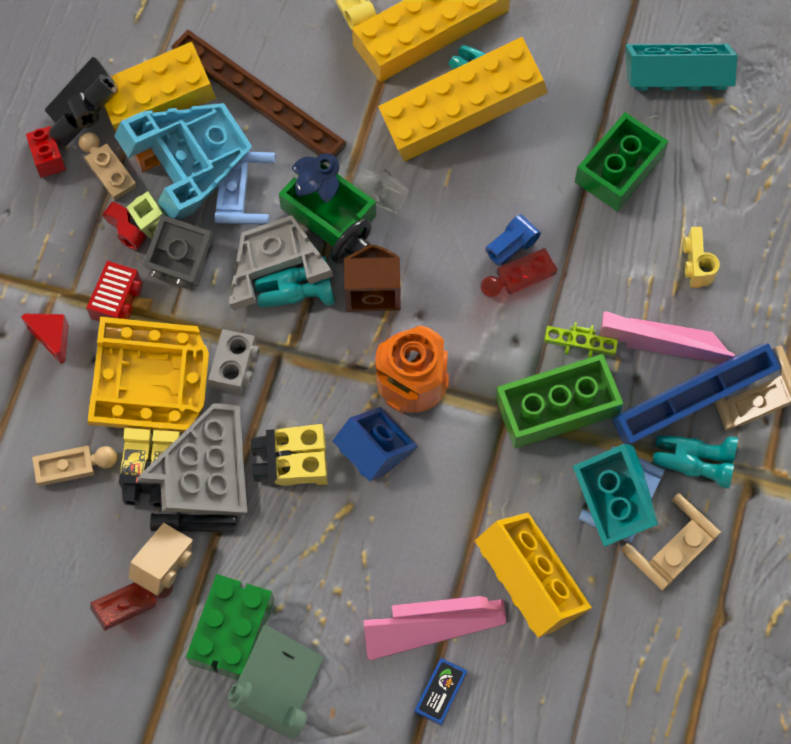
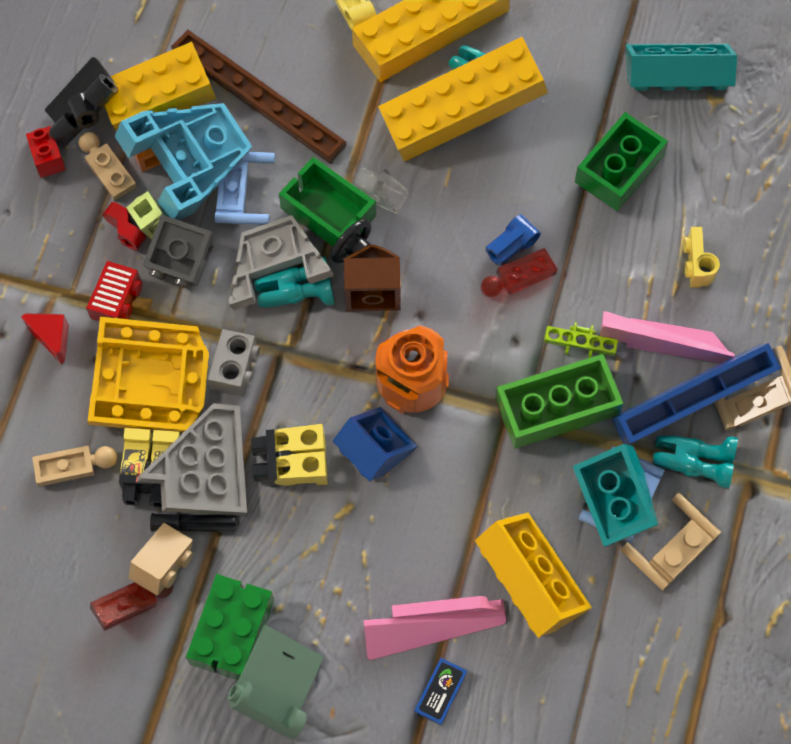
dark blue plate [292,153,340,203] -> none

